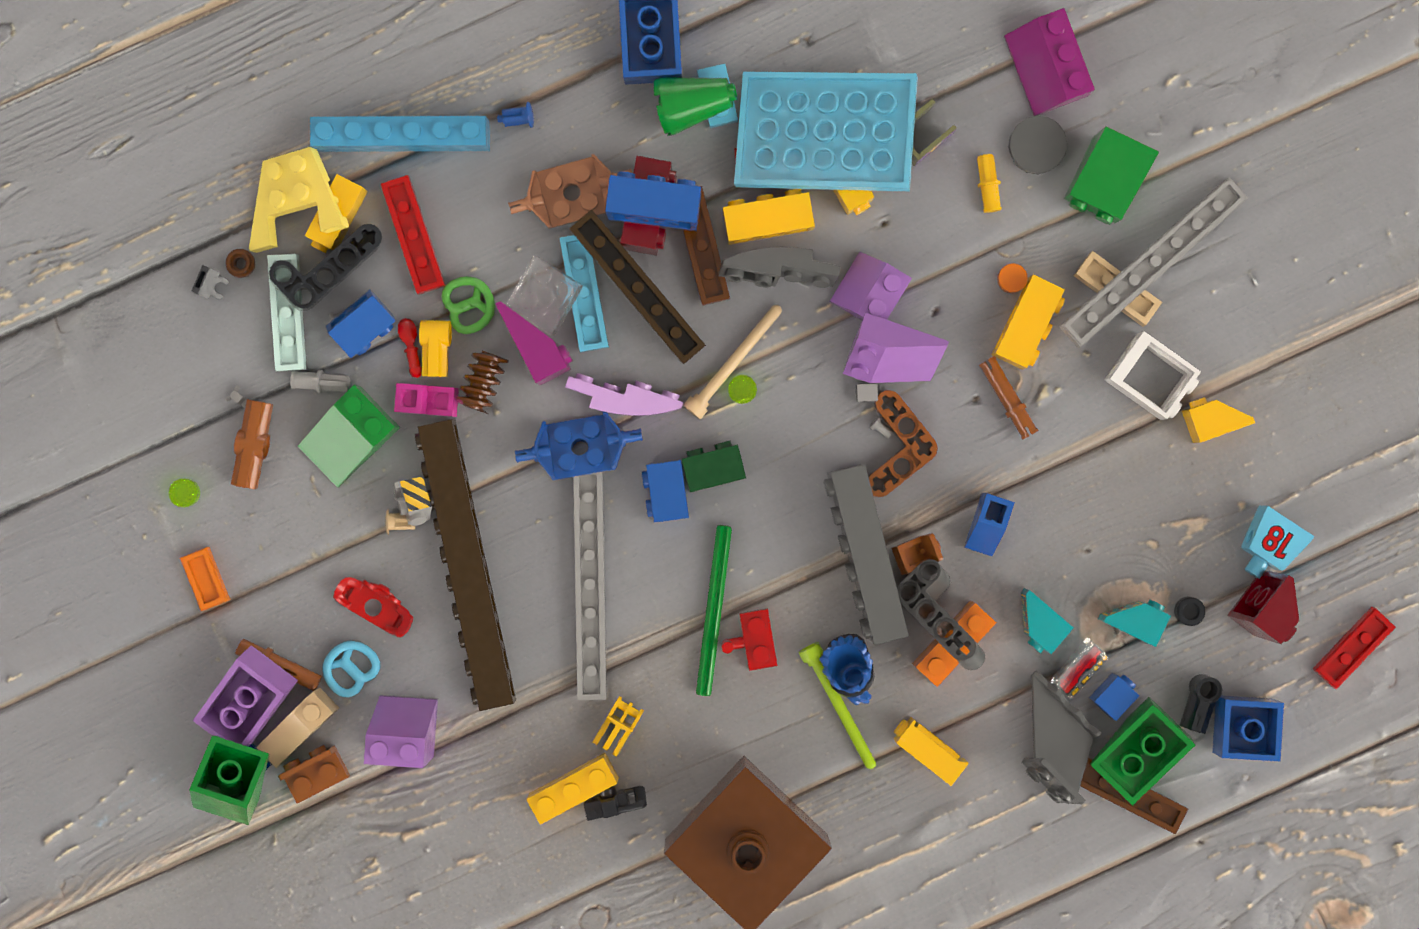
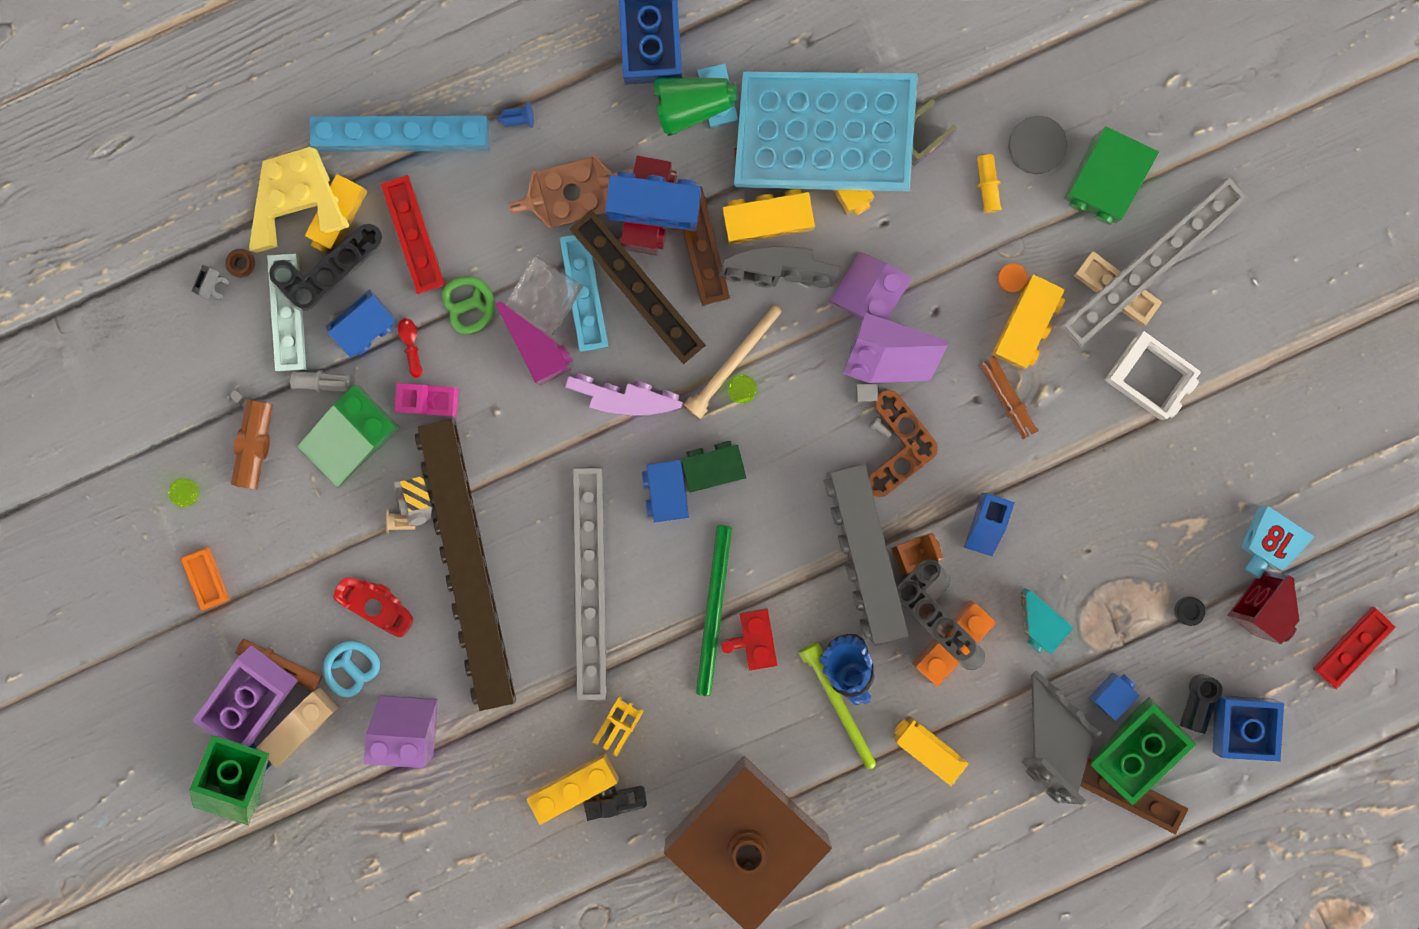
dark orange bracket [278,745,350,804] -> none
yellow piece [419,320,452,377] -> none
reddish brown piece [456,350,509,414] -> none
blue plate [515,411,643,480] -> none
magenta slope [1004,8,1095,116] -> none
slope [1049,638,1109,700] -> none
teal slope [1098,599,1171,647] -> none
yellow slope [1182,397,1255,443] -> none

